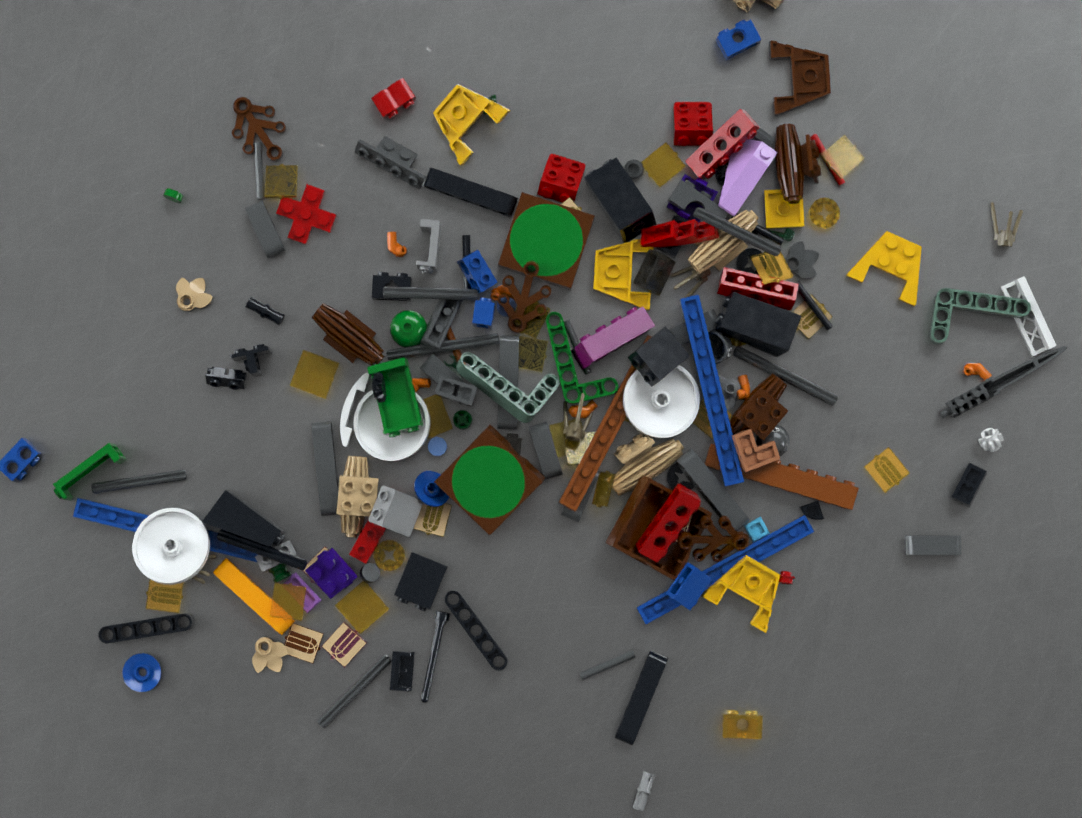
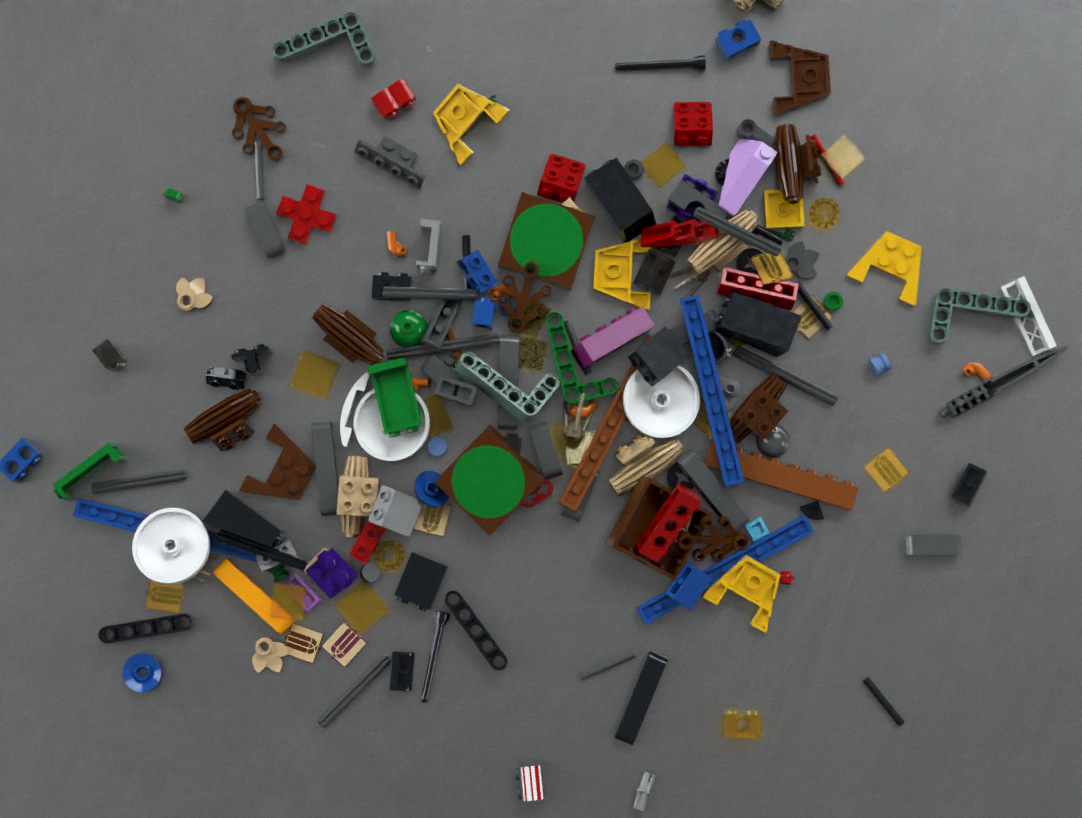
black pin [246,297,285,325] -> none
clear yellow piece [265,164,298,199] -> none
black gear [372,372,387,403] -> none
black beam [424,168,518,217] -> none
dark green wheel [453,410,472,430] -> none
clear yellow piece [592,471,616,508] -> none
brick [685,109,760,180] -> none
nougat plate [731,429,780,472] -> none
orange arm [736,375,751,400] -> none
white gear [978,428,1004,452] -> none
dark tan plant [990,202,1023,247] -> none
none -> clear smoke brick [92,339,128,372]
none -> reddish brown plate [184,389,261,452]
none -> reddish brown wing [240,424,316,500]
none -> sand green beam [272,12,376,67]
none -> brick [515,761,546,804]
none -> red beam [521,480,553,508]
none -> black piece [614,54,706,70]
none -> green tile [823,292,843,311]
none -> black bar [863,677,905,727]
none -> medium blue wheel [869,352,892,376]

